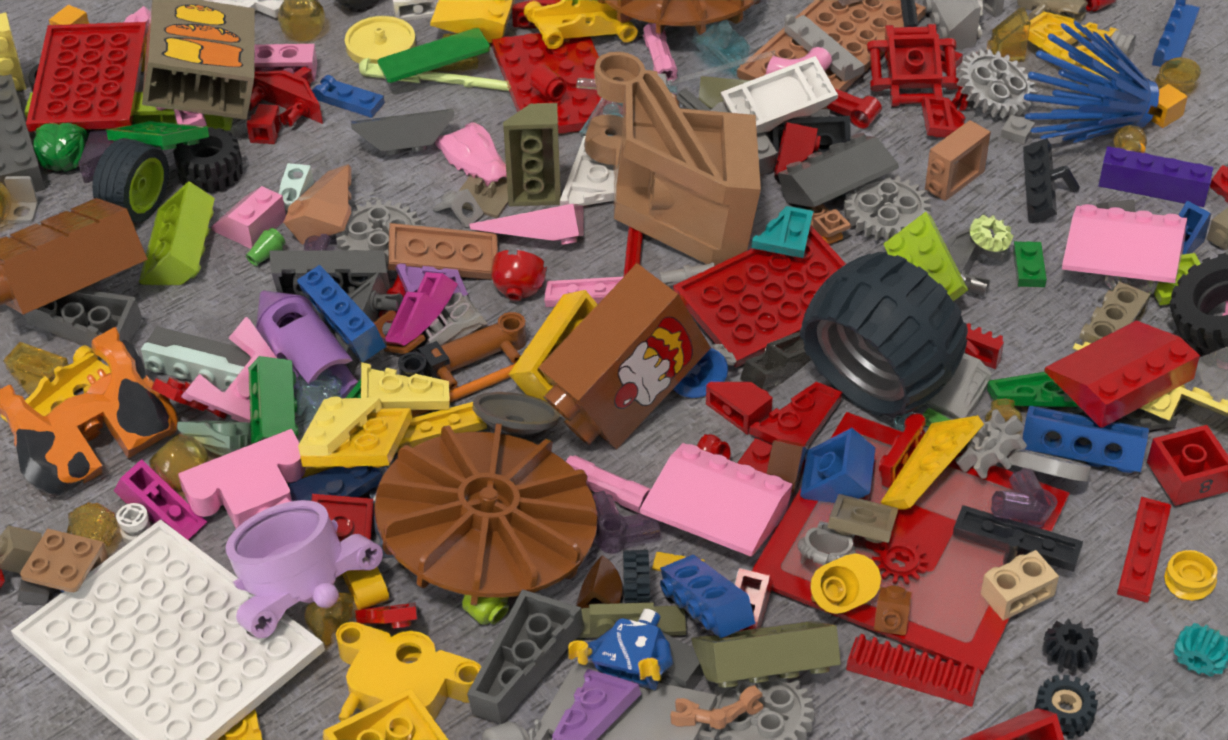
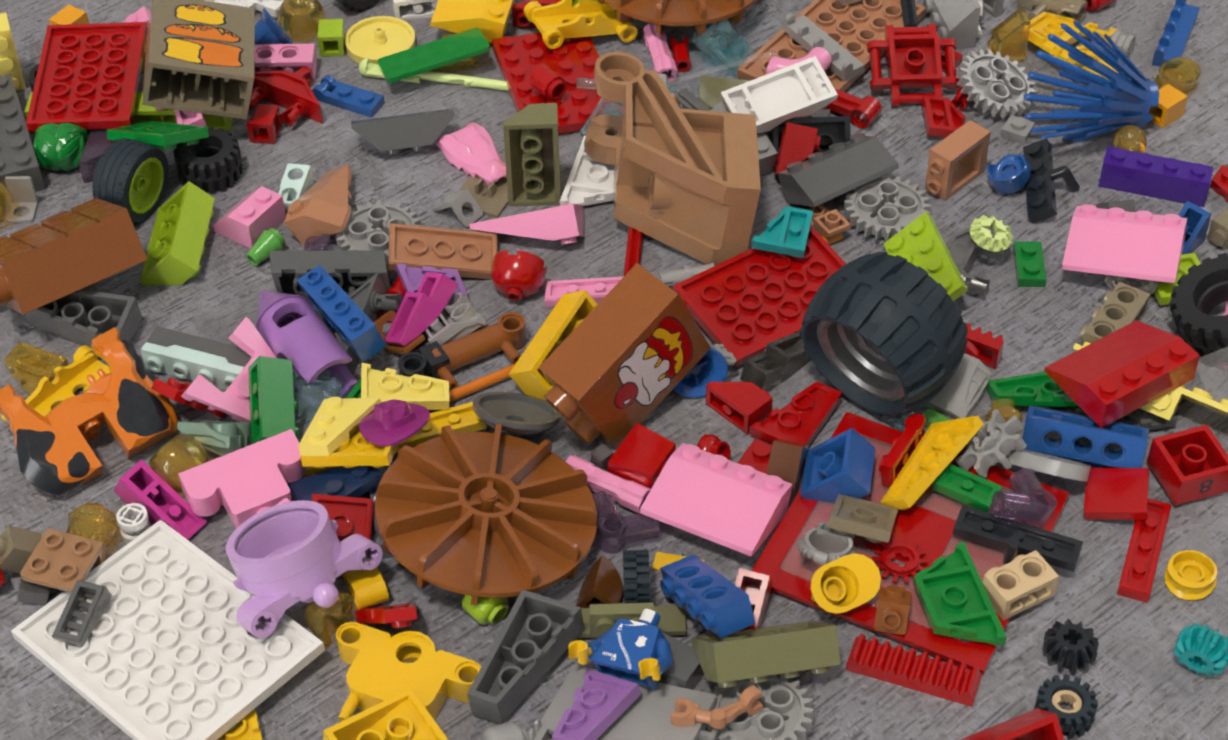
none -> dark grey slope [52,580,112,646]
none -> blue hat [255,8,294,45]
none -> lime brick [317,19,345,57]
none -> magenta hat [359,399,430,447]
none -> flat silver piece [591,444,614,471]
none -> red torso [608,423,676,489]
none -> red bar [670,36,691,72]
none -> green wing [913,542,1007,646]
none -> green plate [932,463,1002,513]
none -> blue hair [987,154,1031,194]
none -> red tile [1084,468,1149,520]

